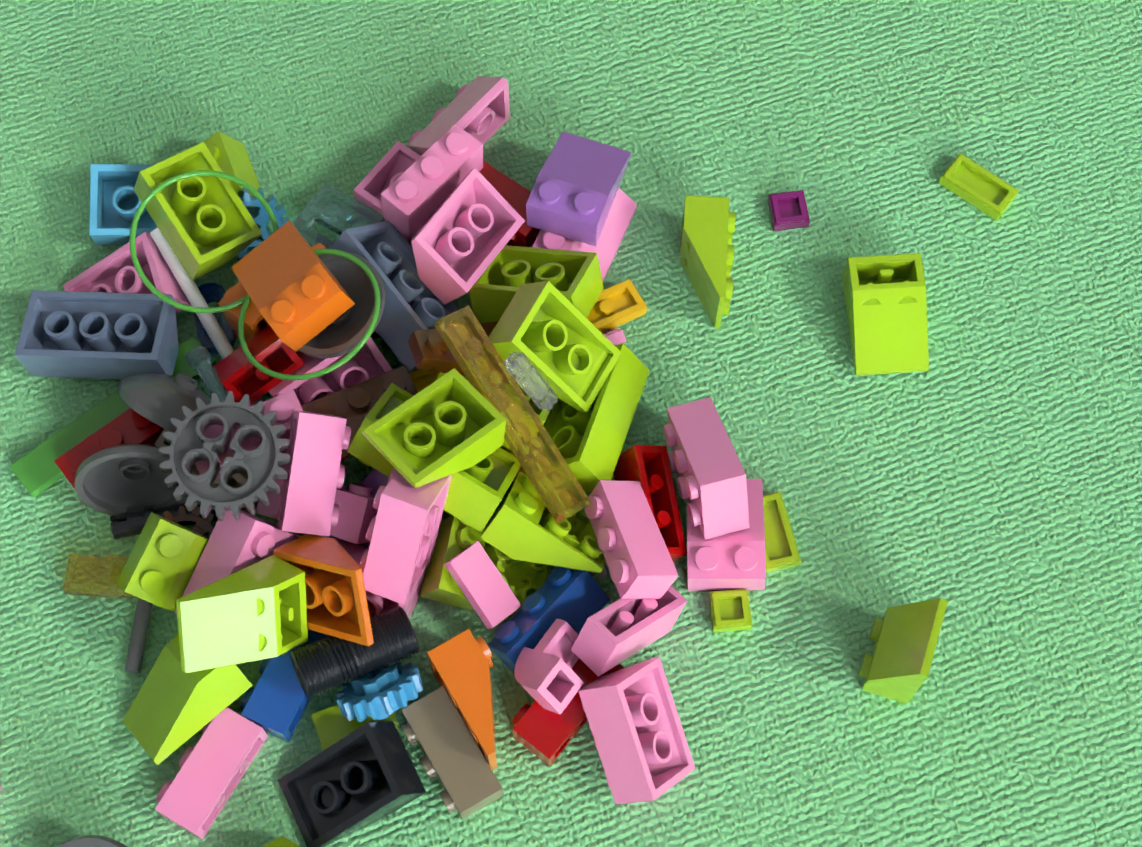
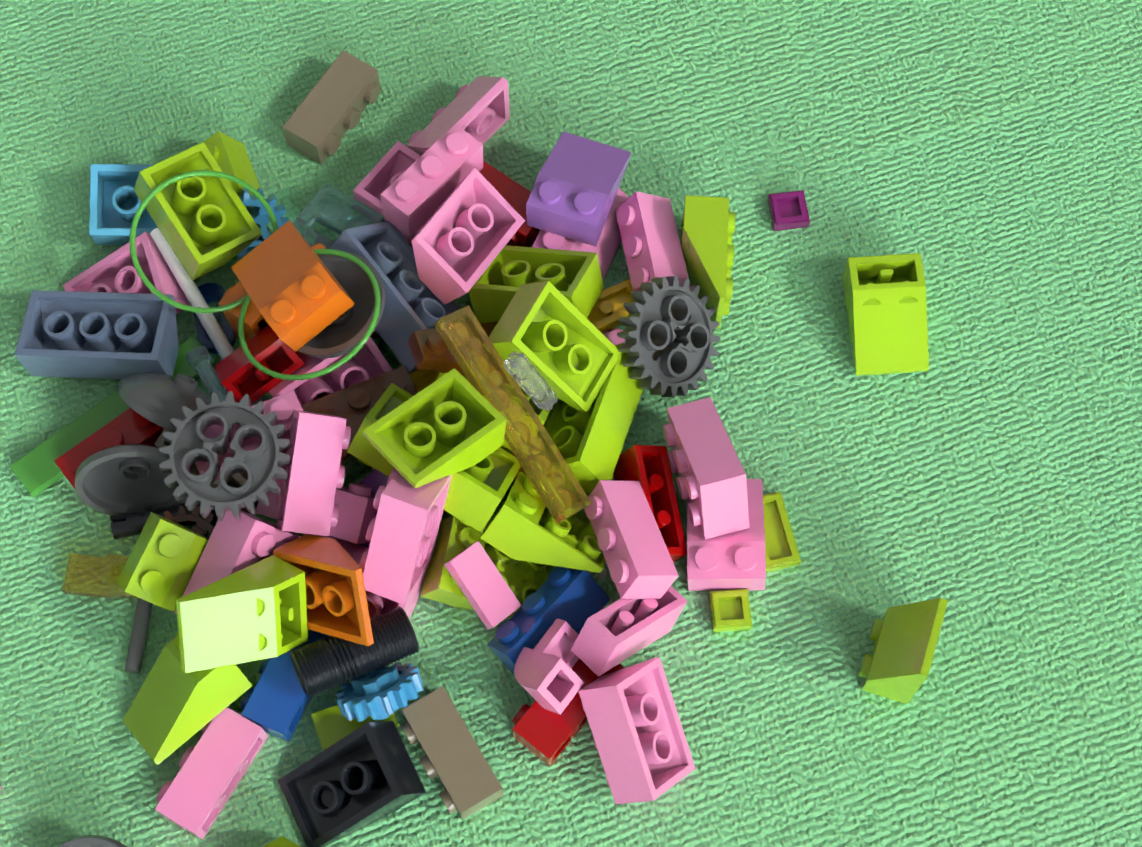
orange slope [427,629,497,771] -> none
lime tile [939,153,1019,221] -> none
none -> dark tan brick [282,50,381,164]
none -> bright pink brick [615,191,690,291]
none -> dark grey gear [617,276,720,397]

